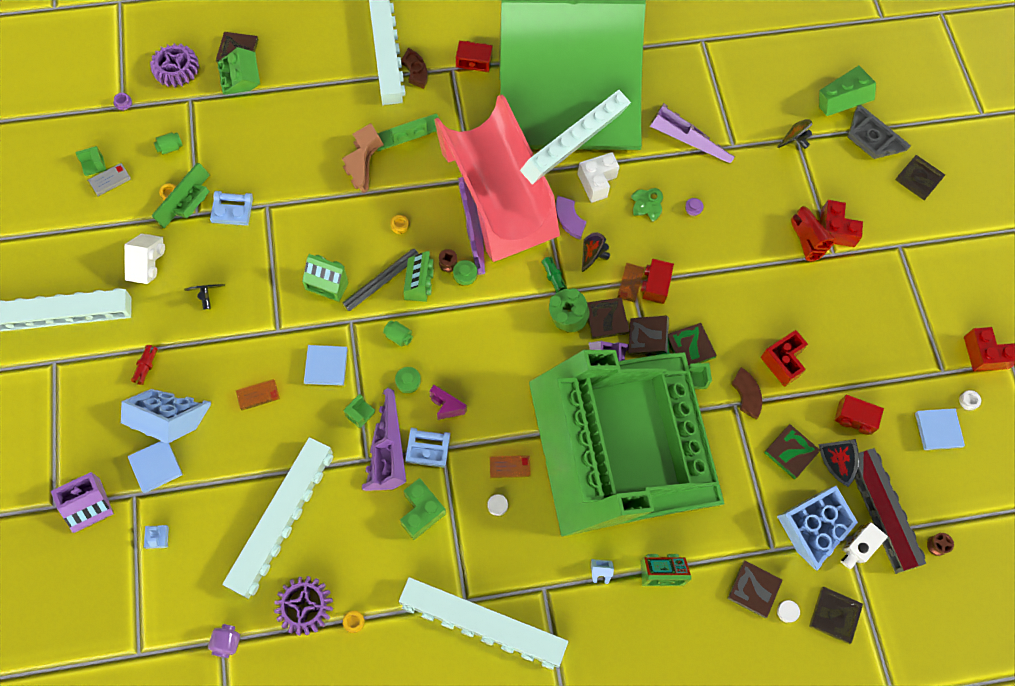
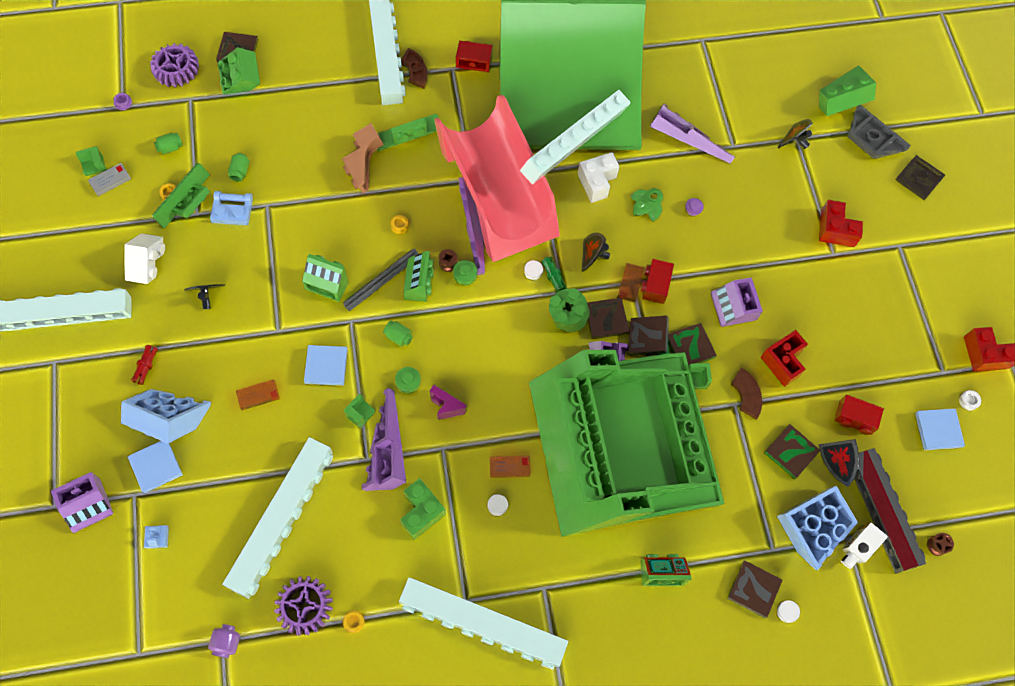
light blue plate [405,428,451,468] -> none
medium lavender tile [556,196,586,239] -> none
light blue tile [591,559,614,584] -> none
red piece [791,206,836,262] -> none
clear smoke tile [809,587,863,644] -> none
none -> bright green brick [228,153,250,182]
none -> white tile [524,260,543,280]
none -> medium lavender slope [711,277,763,327]

